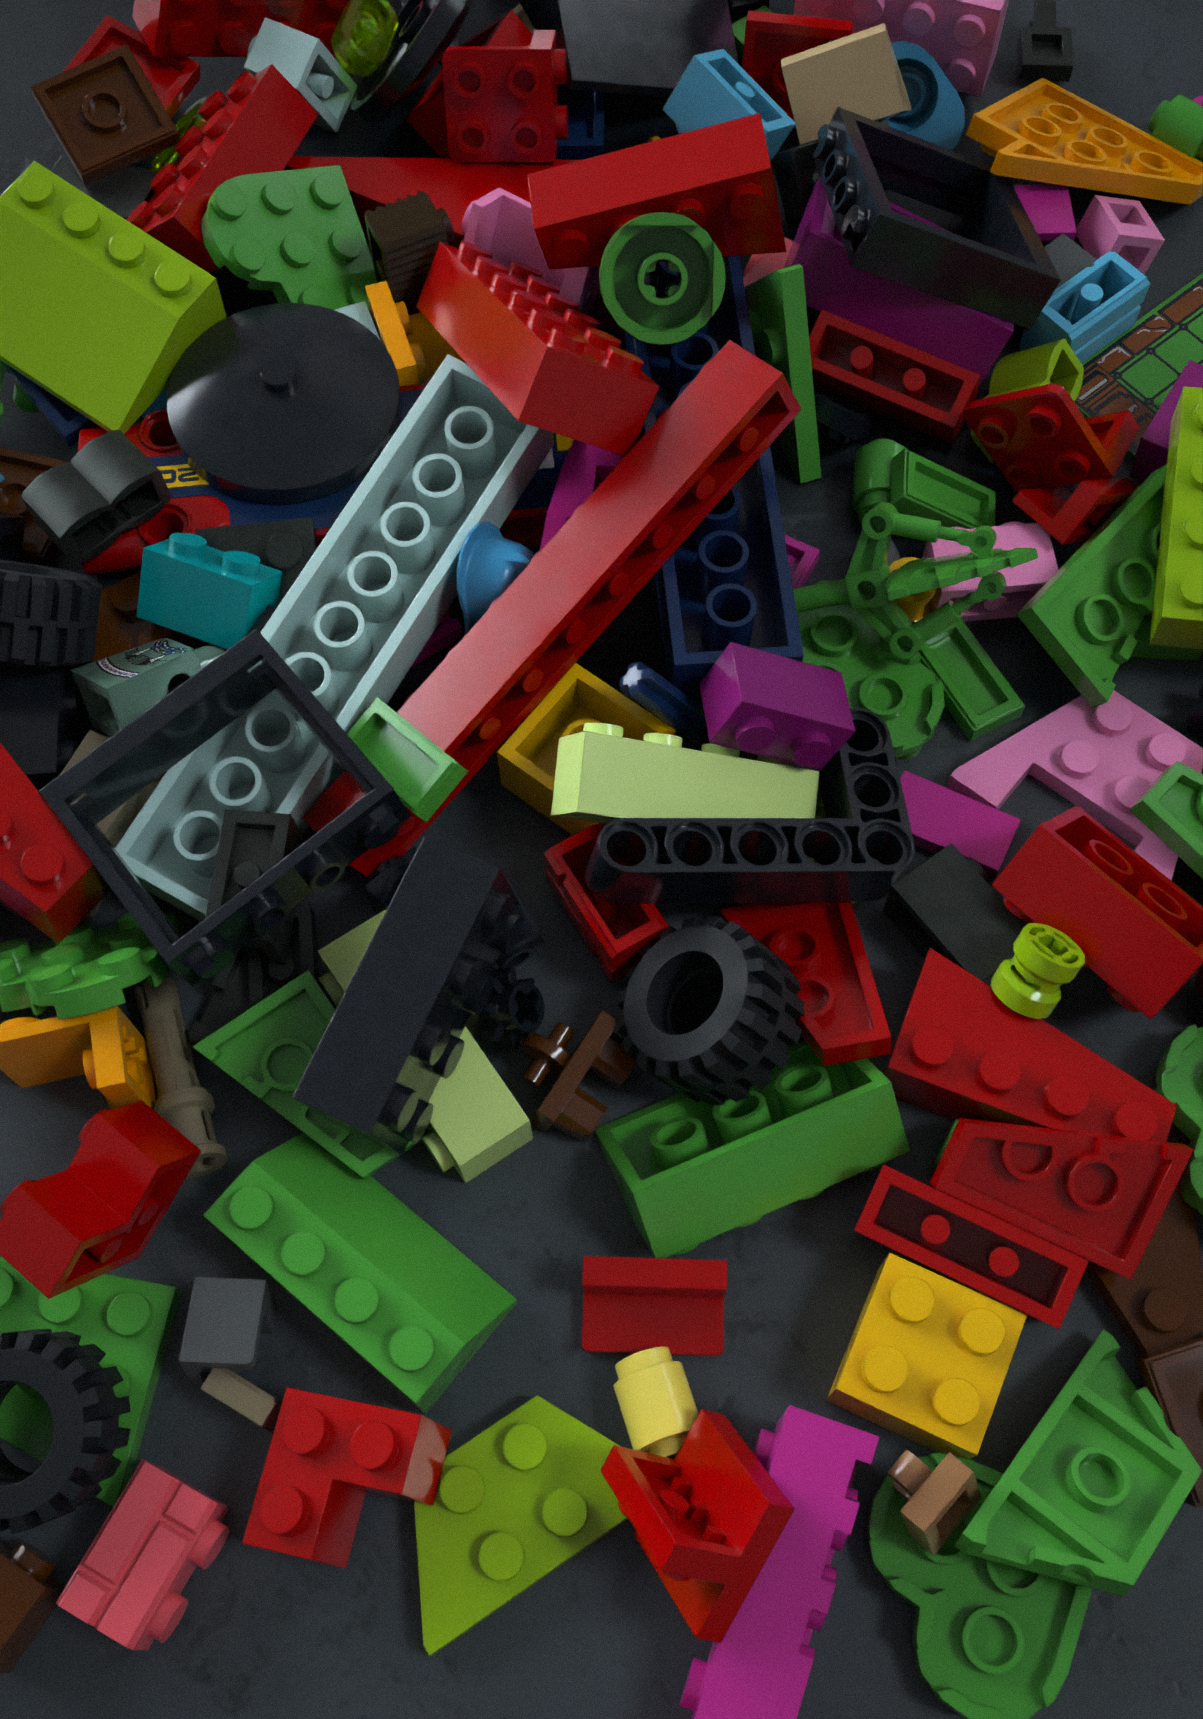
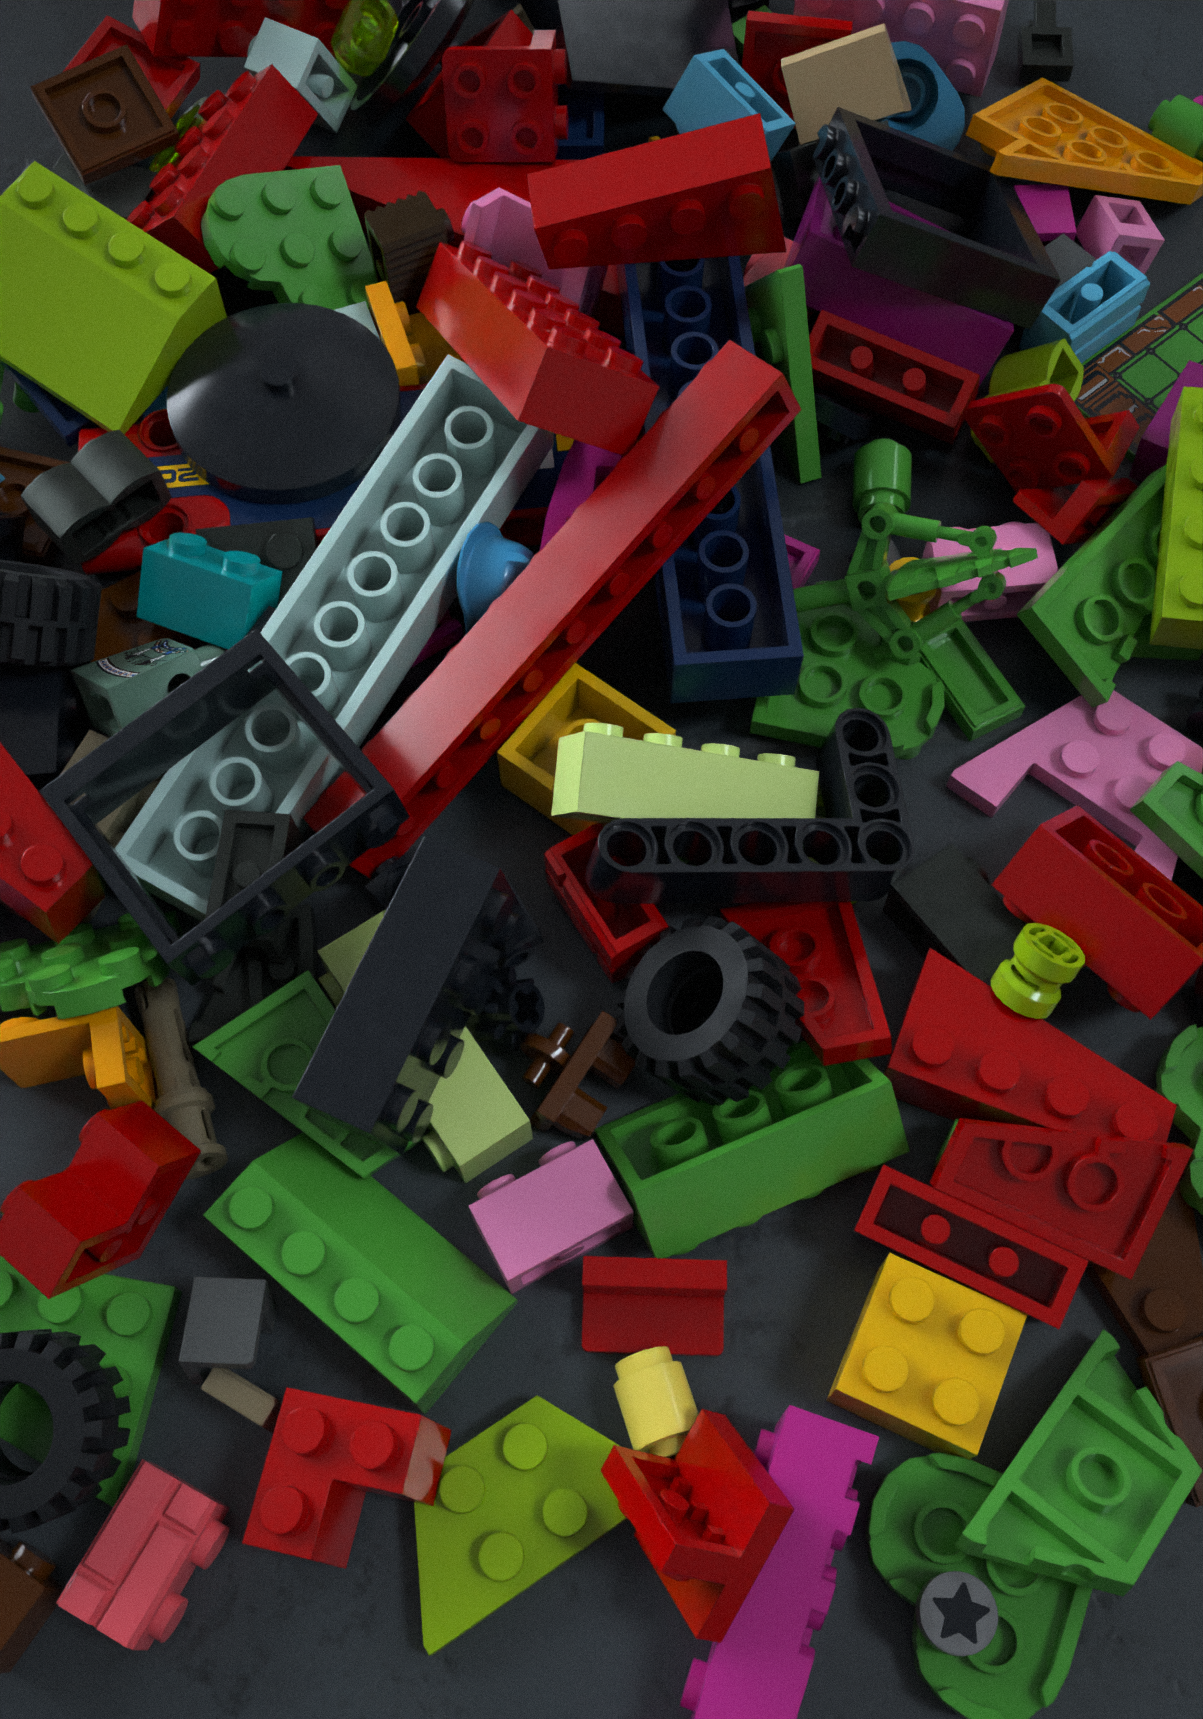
bright green tile [347,697,468,822] -> none
bright green brick [599,212,726,345] -> none
dark blue axle [619,662,709,748] -> none
magenta brick [699,642,855,771] -> none
medium nougat tile [887,1449,981,1556] -> none
bright green tile [890,449,996,529] -> none
dark pink tile [900,770,1021,880] -> none
none -> bright pink brick [469,1139,634,1294]
none -> flat silver tile [915,1571,998,1656]

